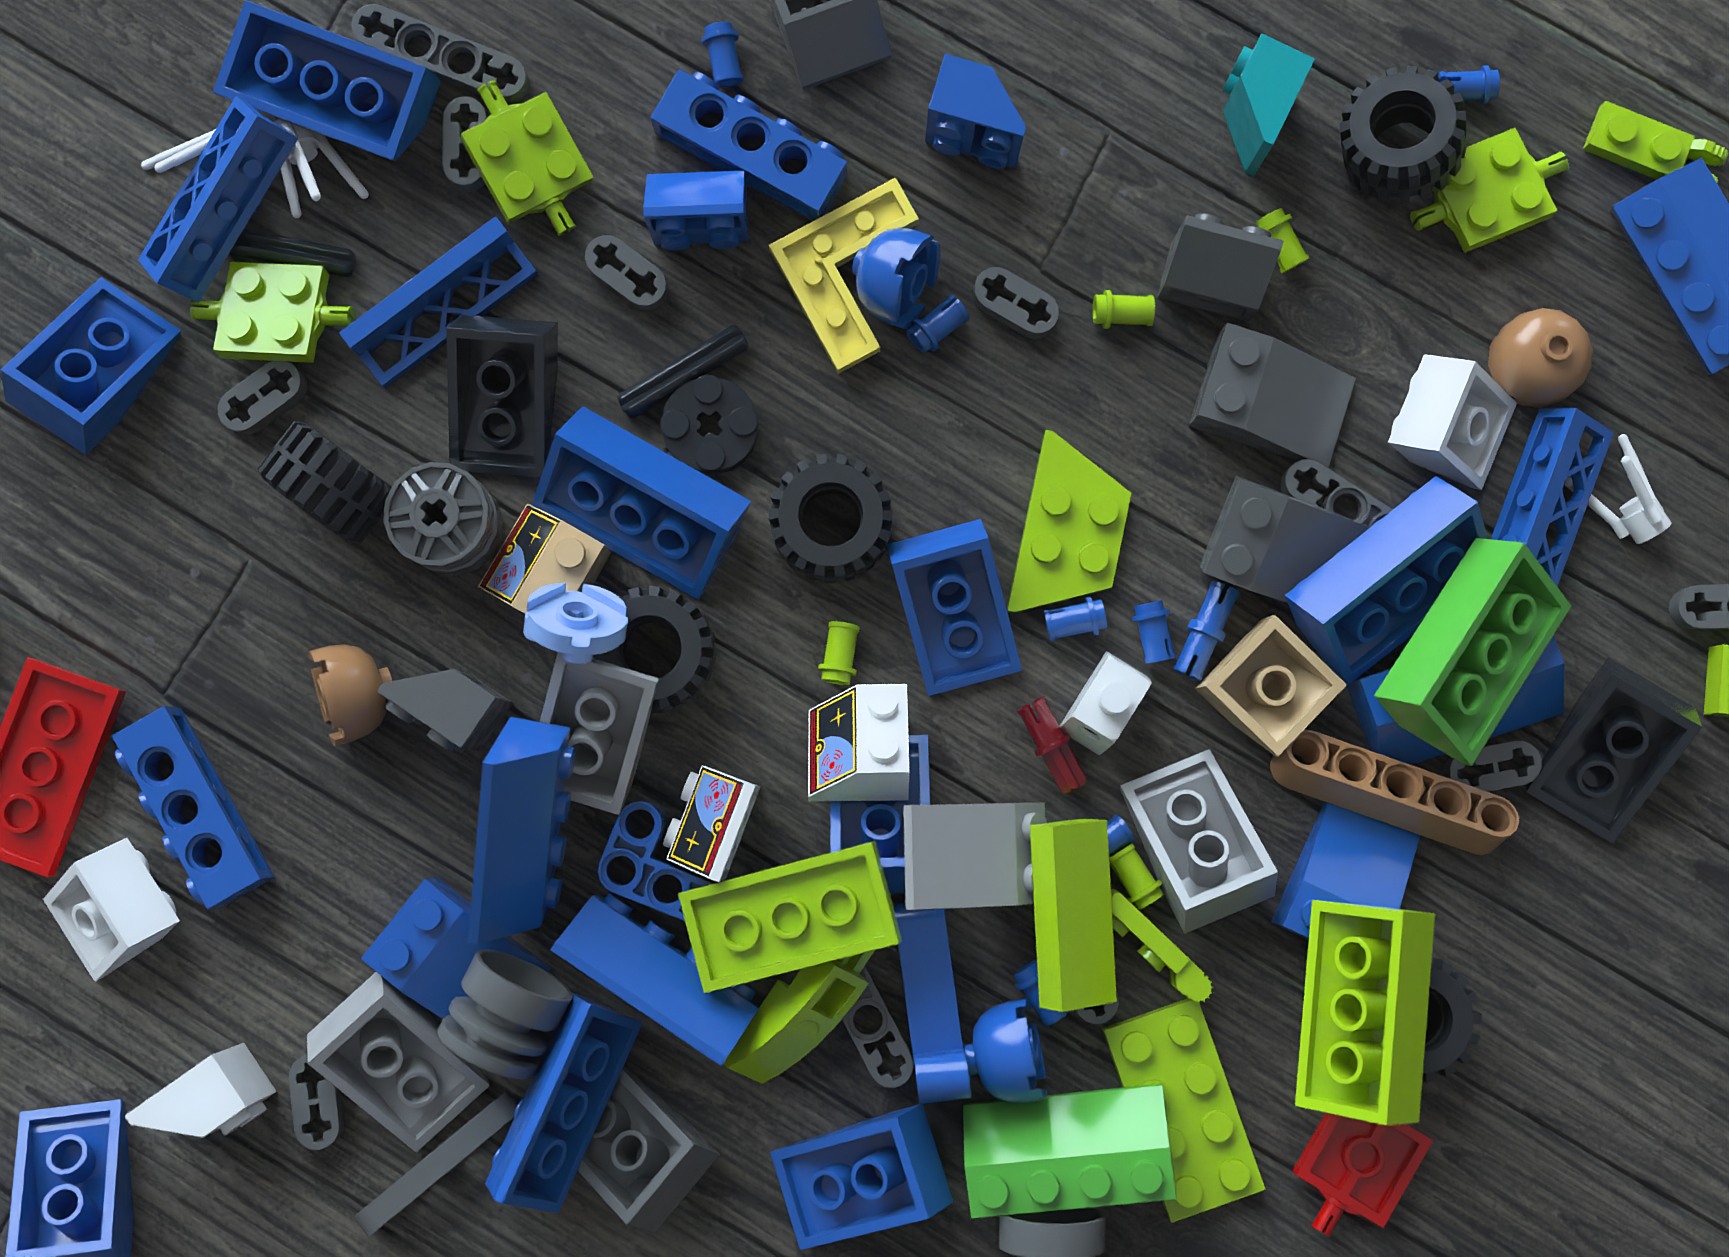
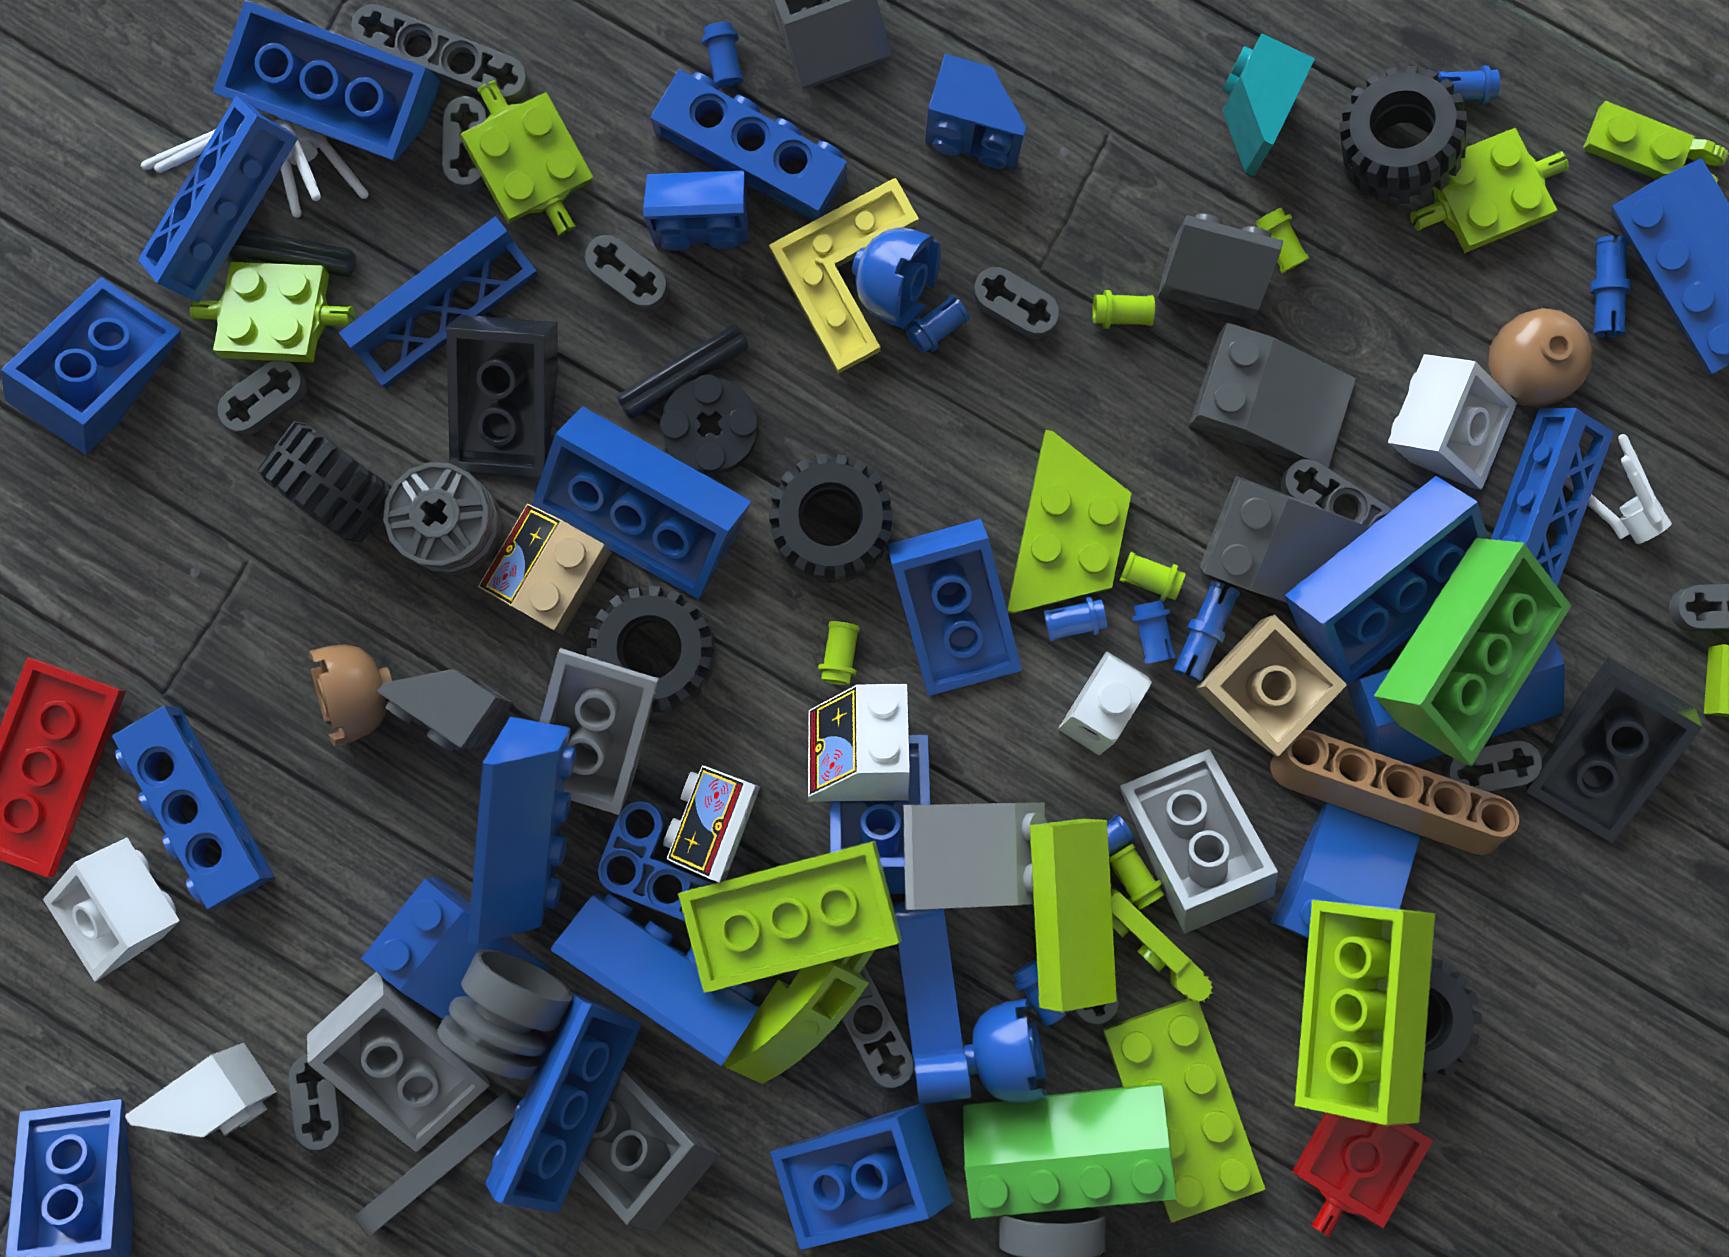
light blue plate [524,583,628,664] -> none
dark red axle [1017,696,1087,794] -> none
none -> lime pin [1120,552,1186,601]
none -> blue pin [1590,236,1631,338]

